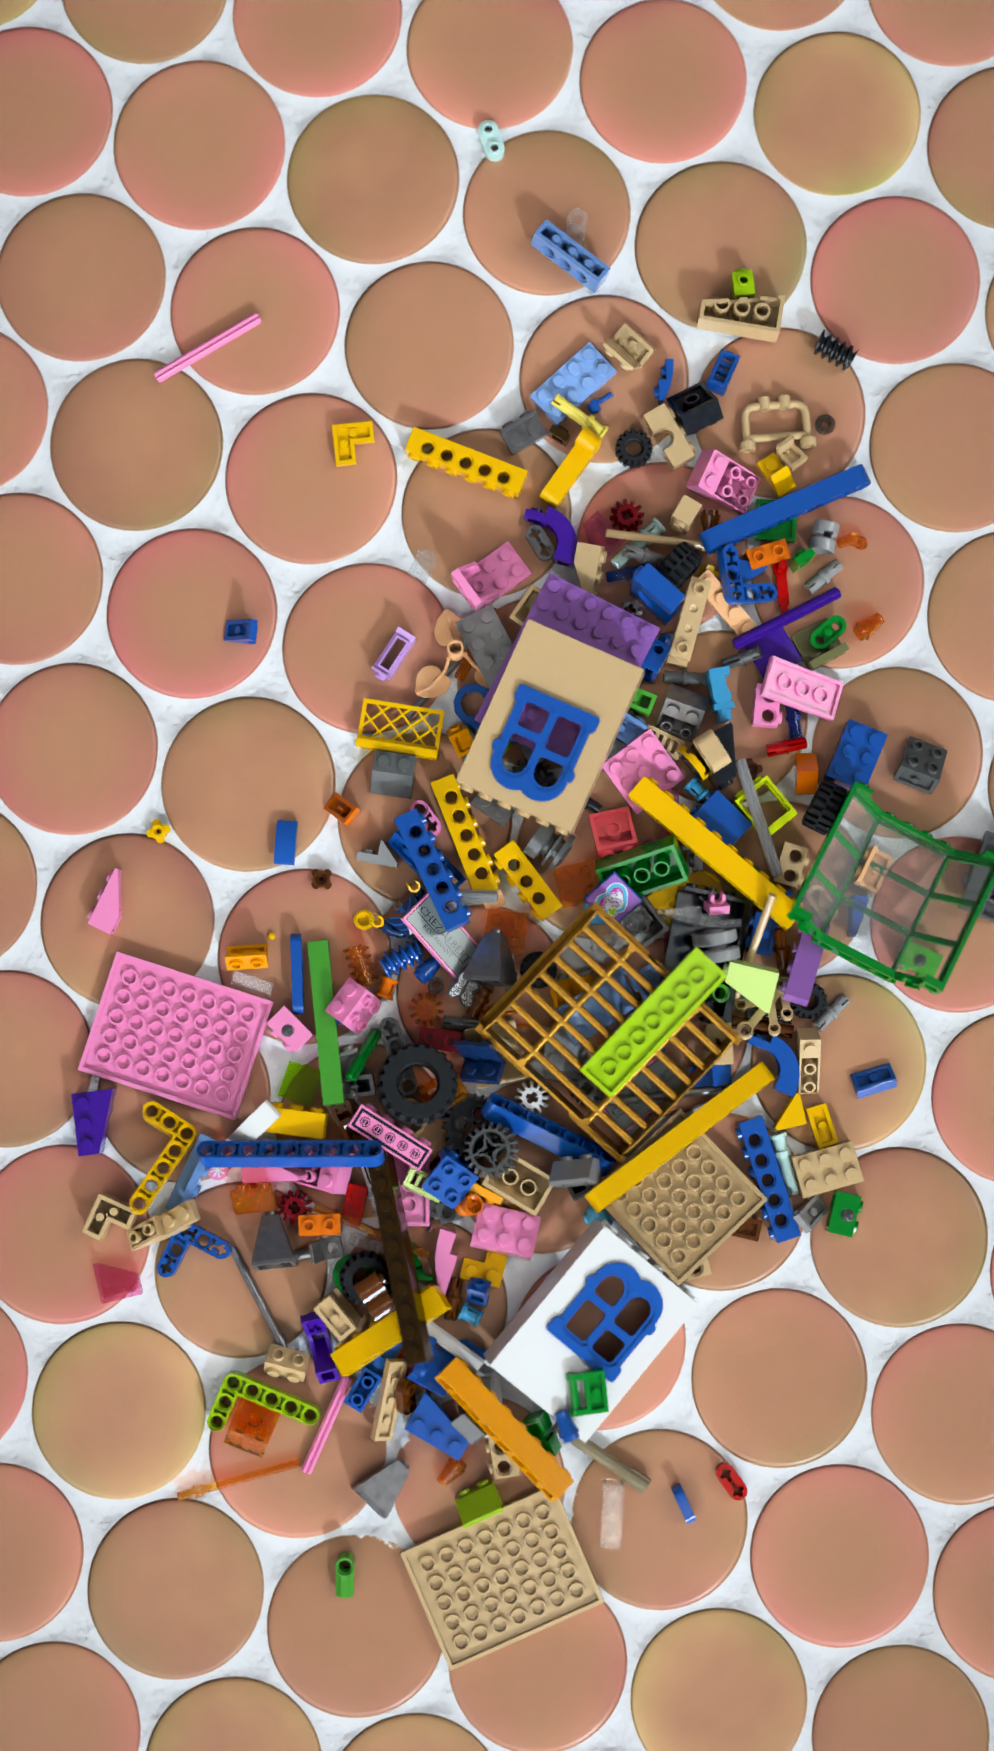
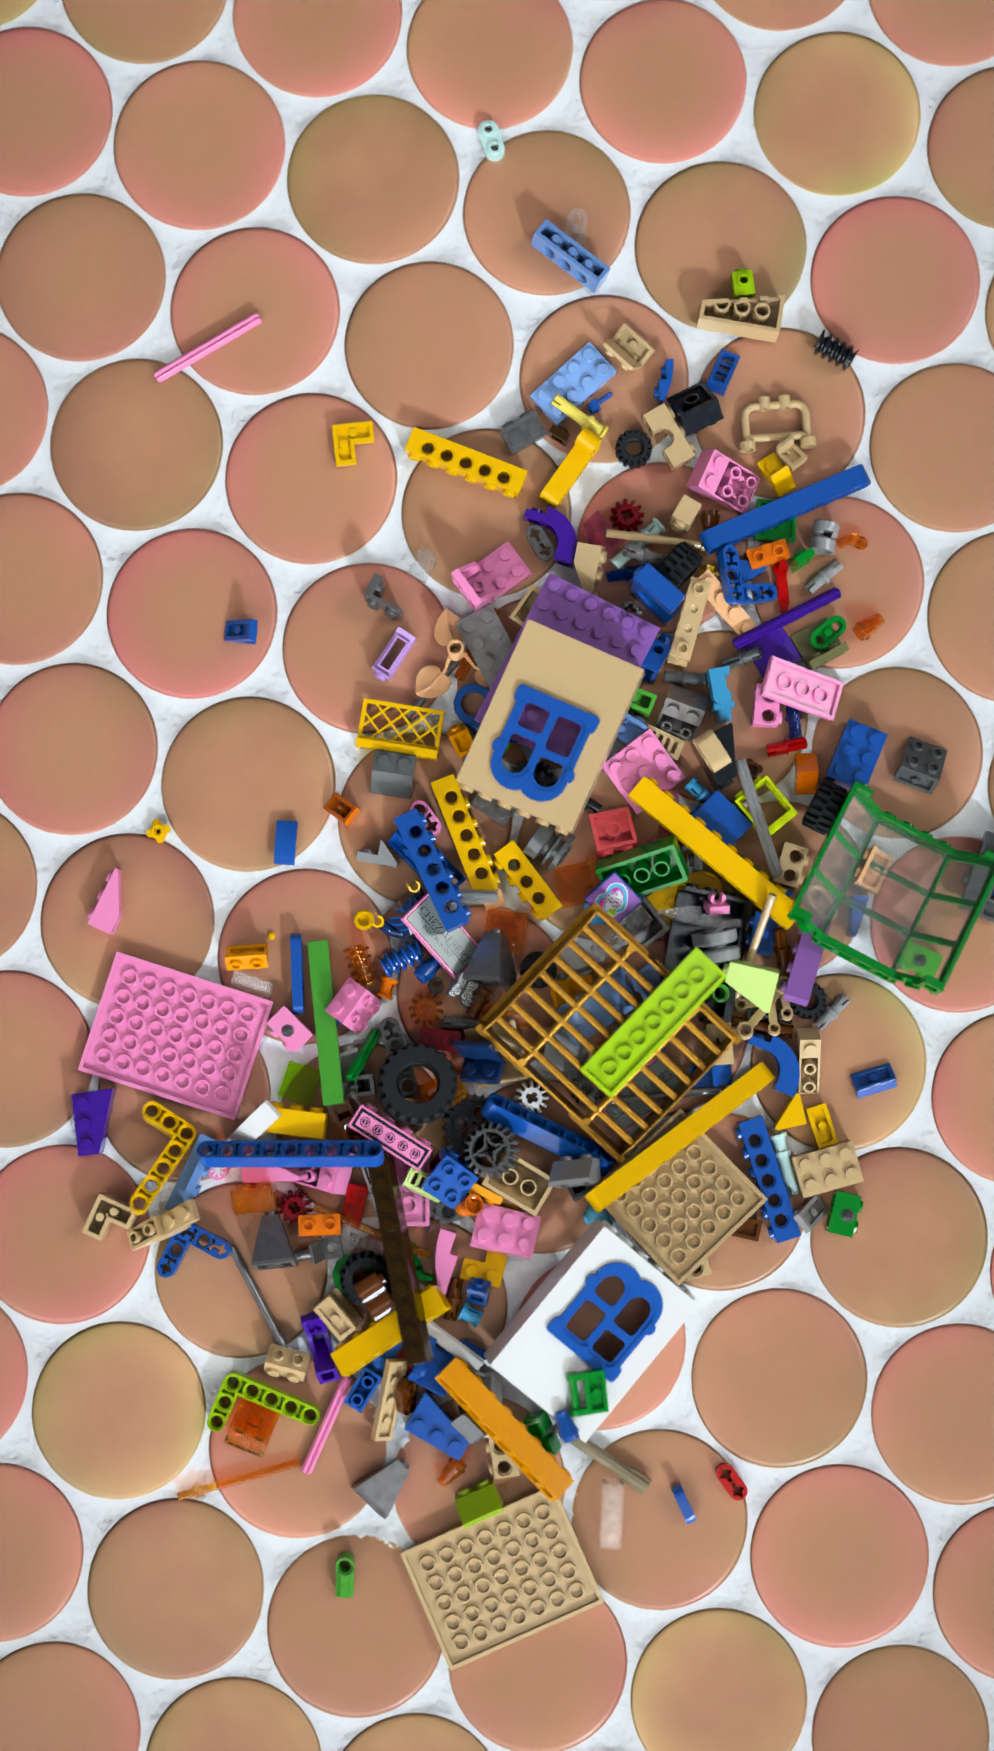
clear pink wing [93,1263,143,1304] -> none
reddish brown plate [311,869,332,889] -> none
yellow tile [676,746,709,781] -> none
clear smoke plate [815,414,835,435] -> none
none -> flat silver bracket [364,573,403,621]

